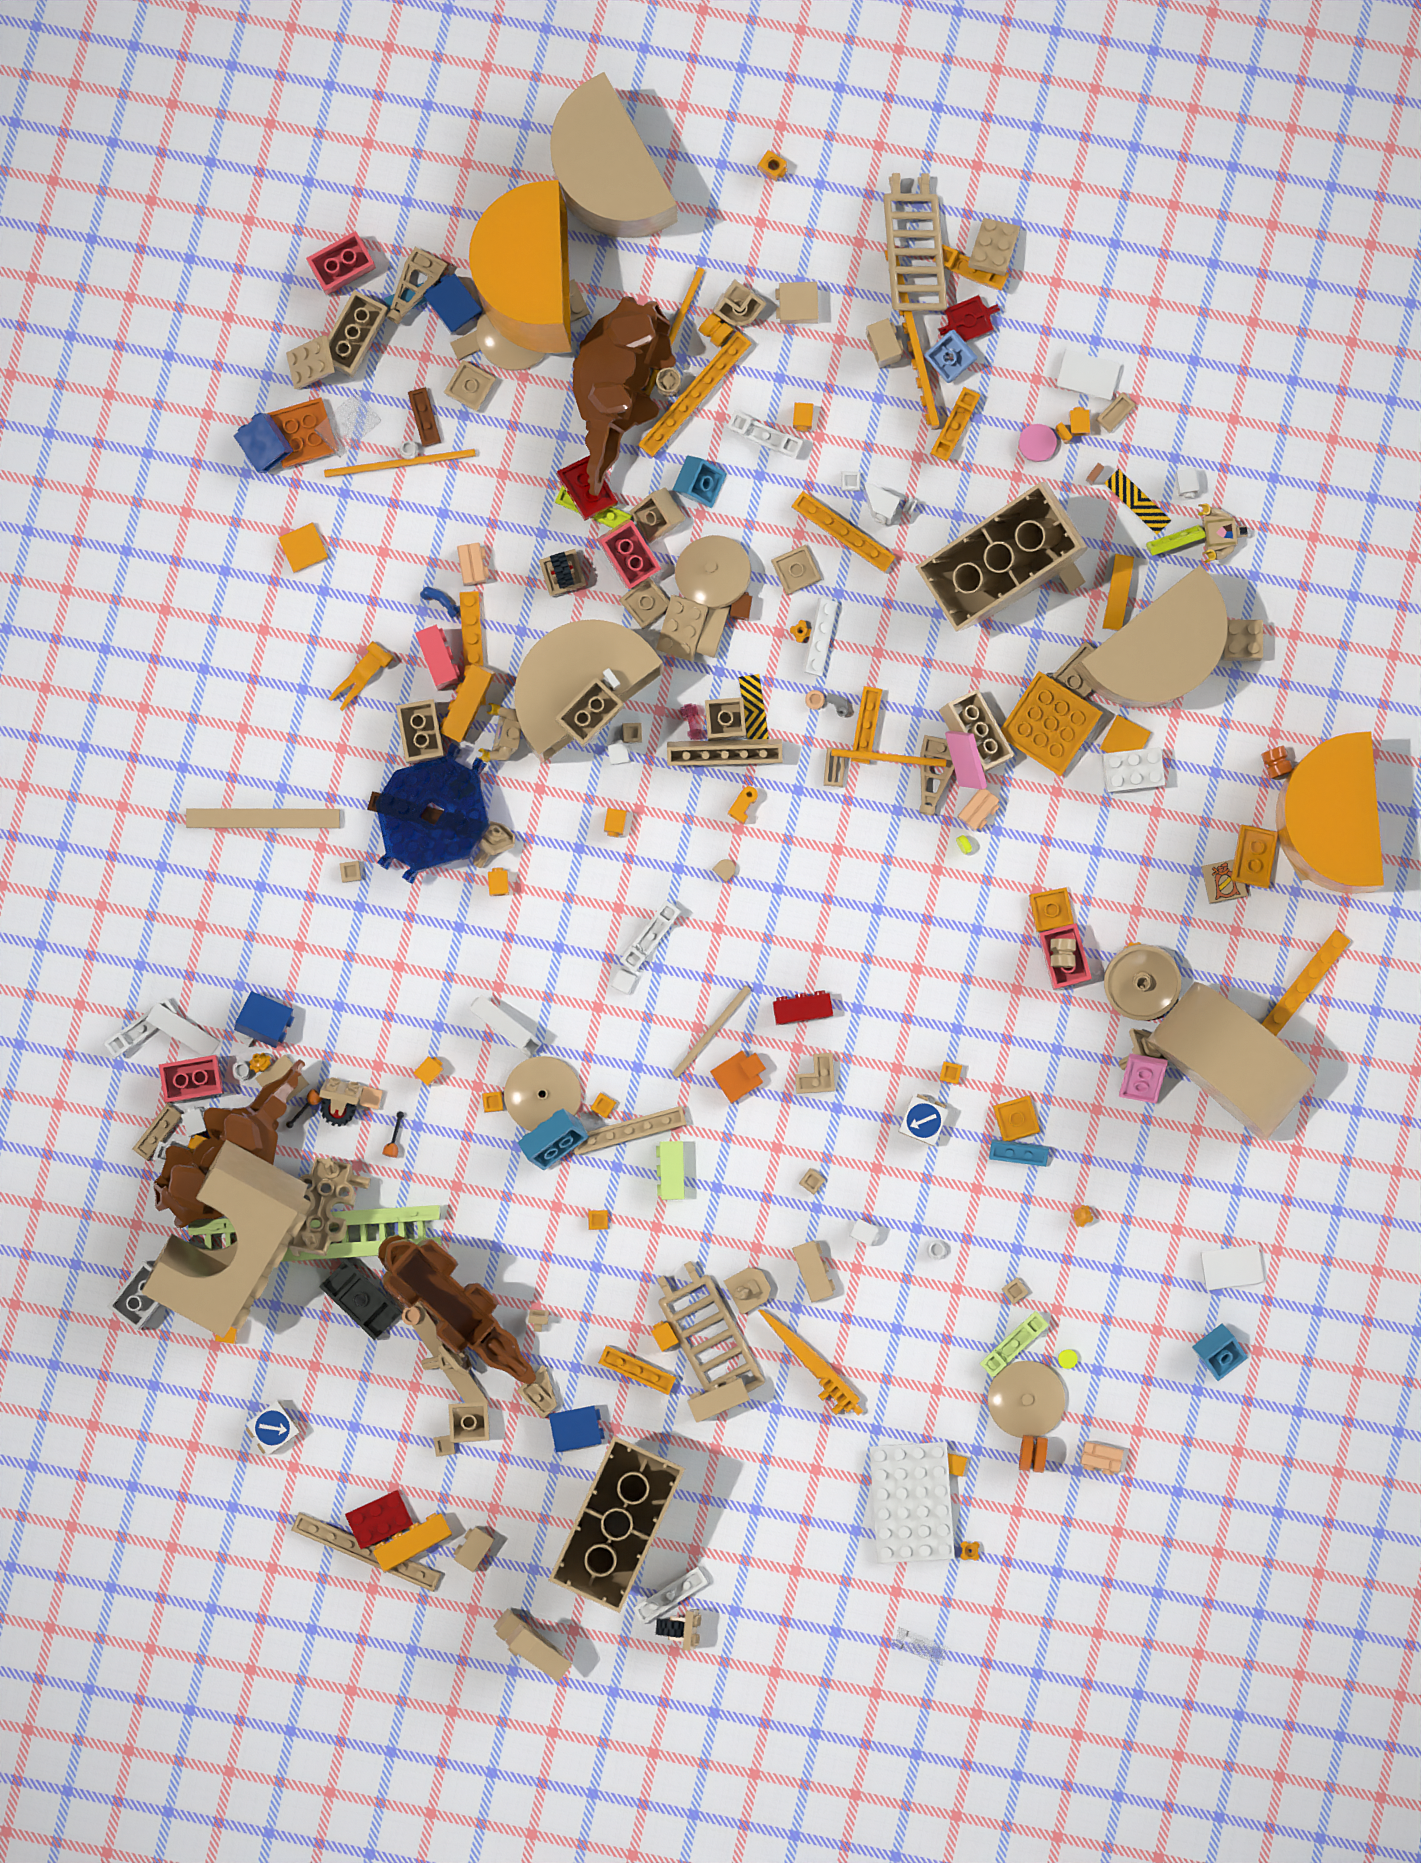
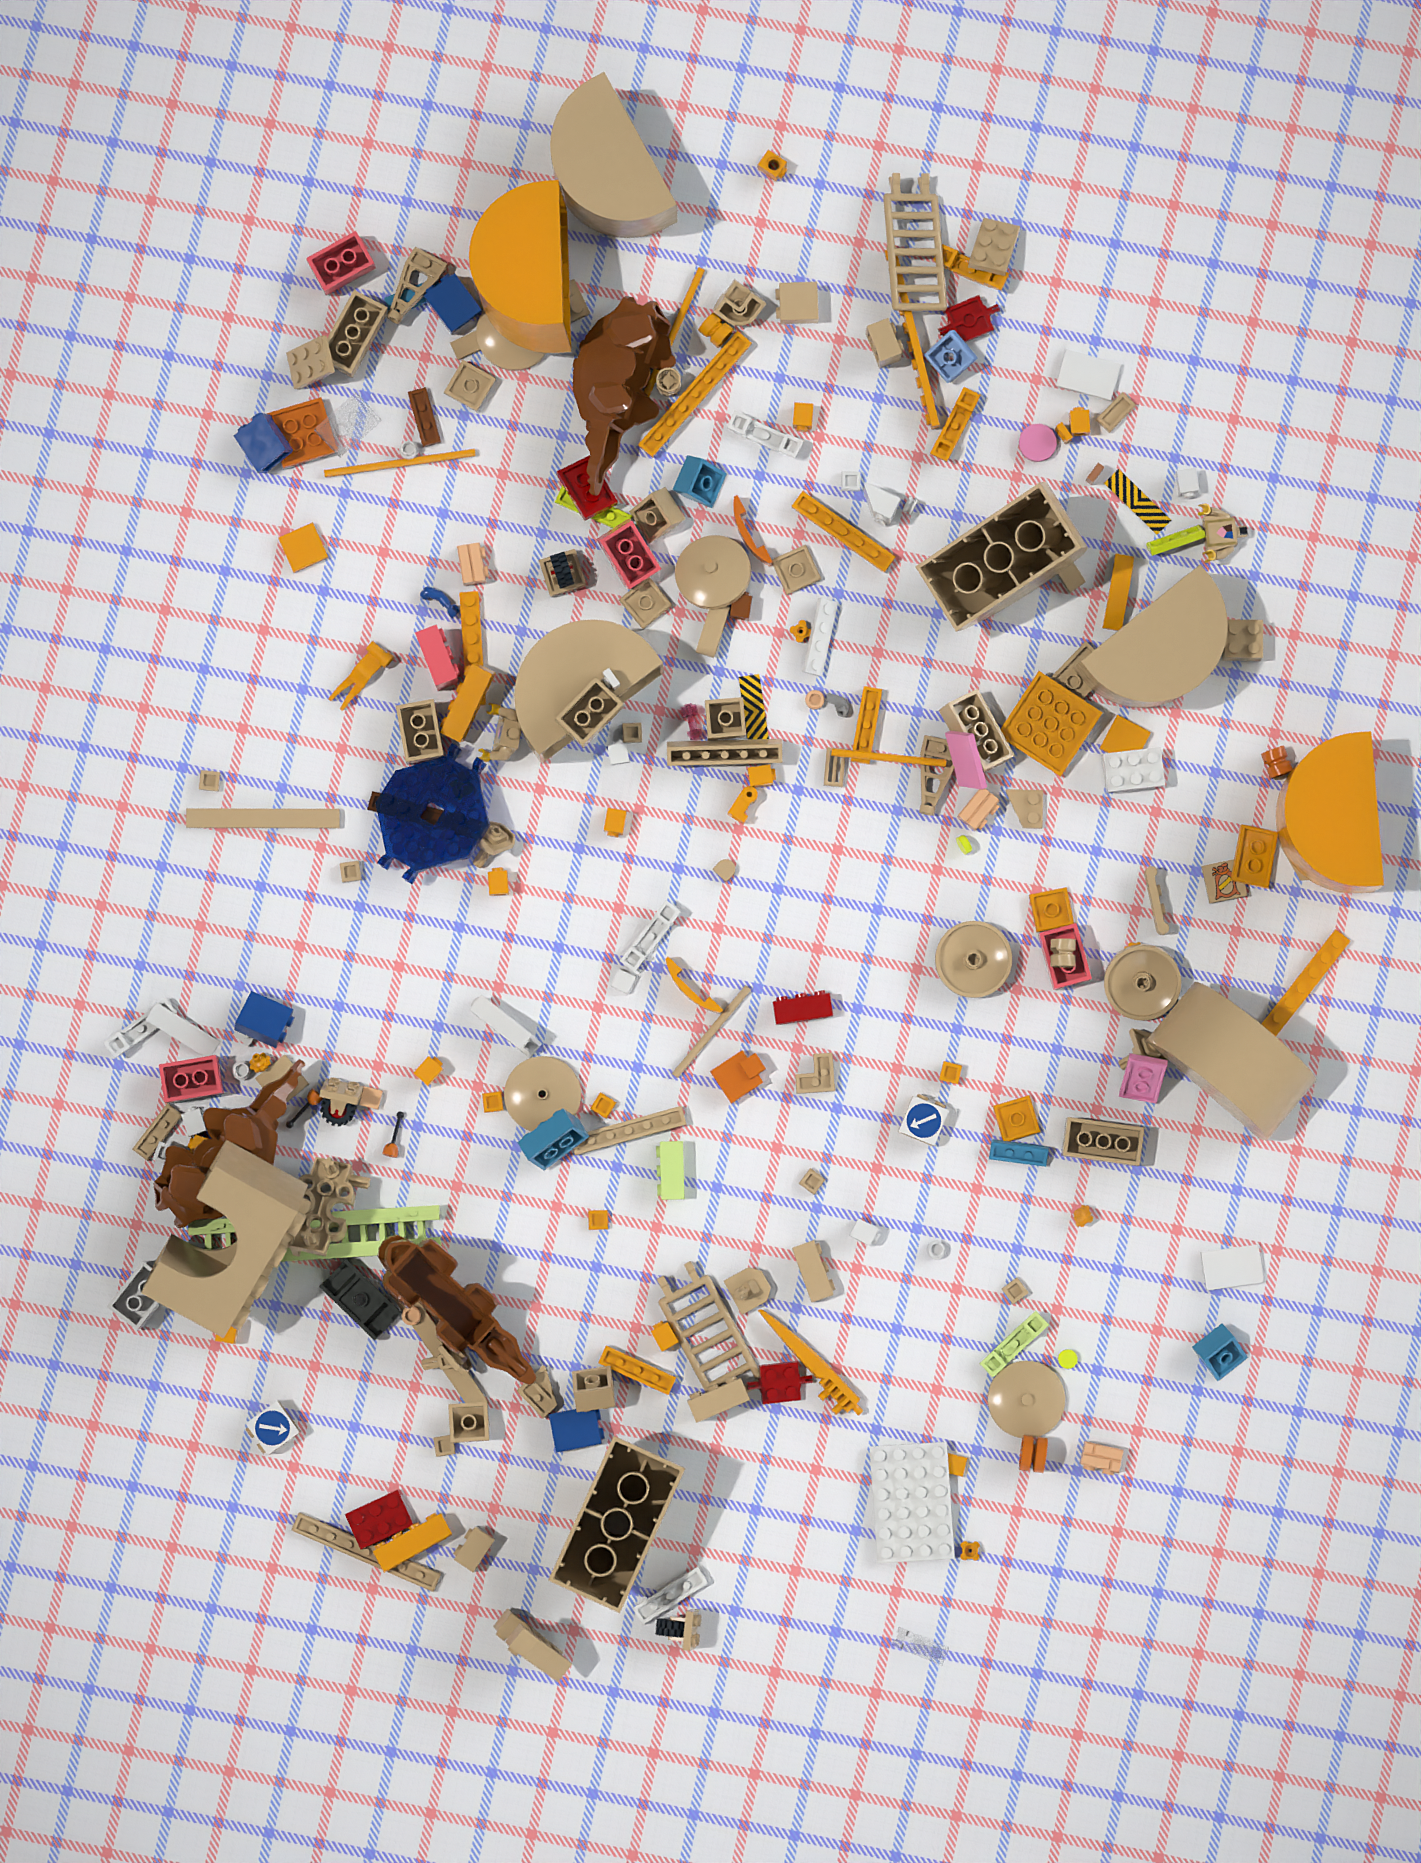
tan tile [528,1309,549,1332] -> none
tan plate [656,594,709,661] -> none
none -> tan tile [199,770,221,792]
none -> tan brick [572,1366,615,1412]
none -> light orange slope [665,957,723,1014]
none -> orange slope [733,495,773,566]
none -> red plate [747,1361,813,1404]
none -> light orange brick [748,764,776,788]
none -> tan dish [935,921,1012,998]
none -> tan wing [1006,789,1043,829]
none -> tan brick [1061,1117,1144,1167]
none -> tan plate [1144,866,1169,935]

